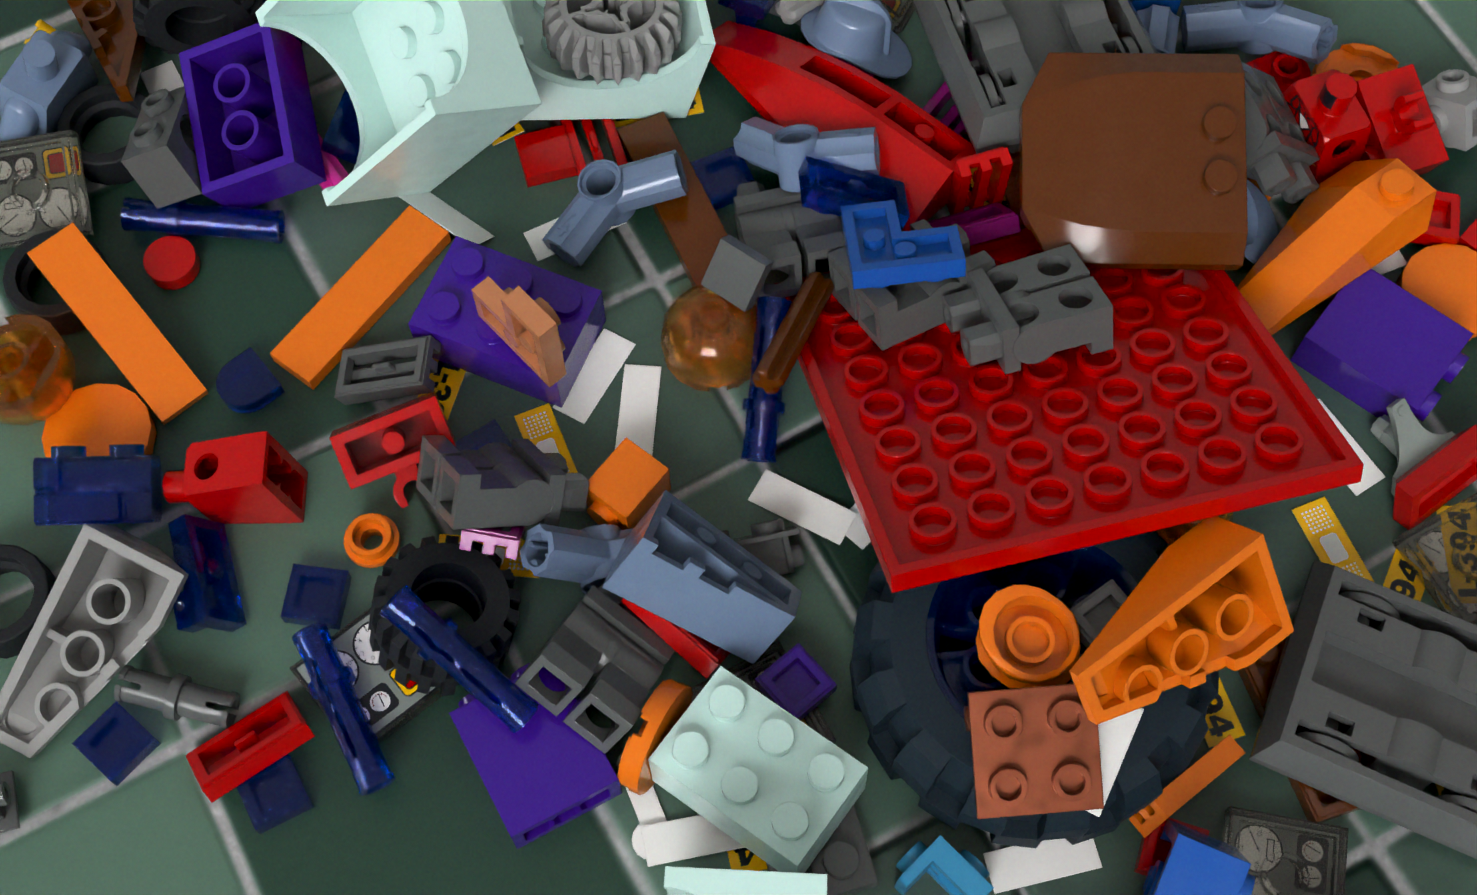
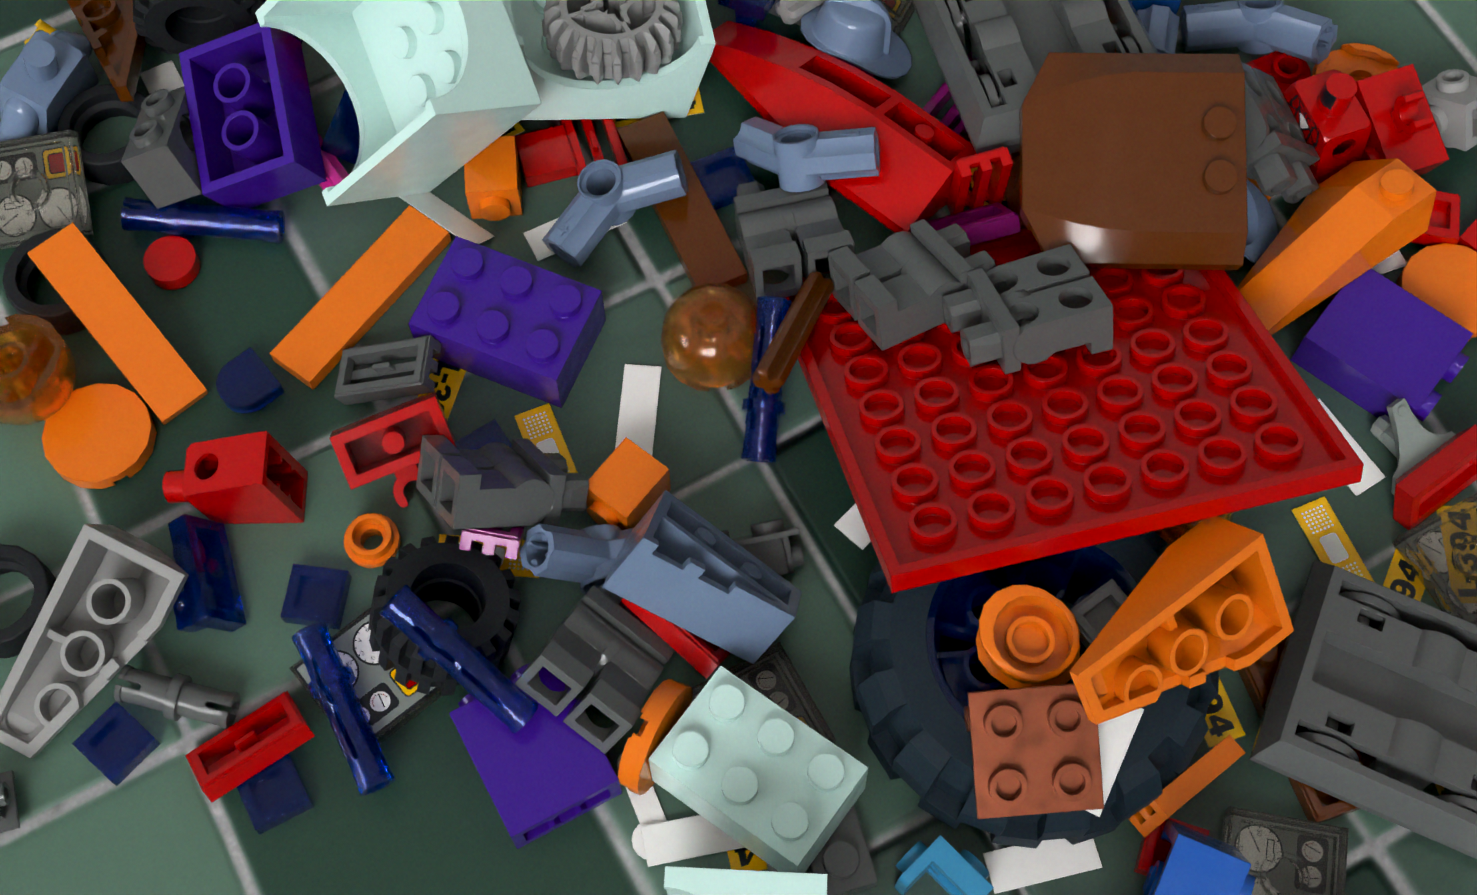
clear blue brick [33,444,162,526] -> none
nougat plate [471,276,567,387] -> none
white sticker [552,328,636,424] -> none
dark grey tile [701,234,774,312] -> none
white sticker [748,469,858,545] -> none
dark purple tile [755,643,837,721] -> none
clear blue hinge [798,156,910,230] -> none
blue plate [840,200,966,289] -> none
none -> orange brick [464,135,523,221]

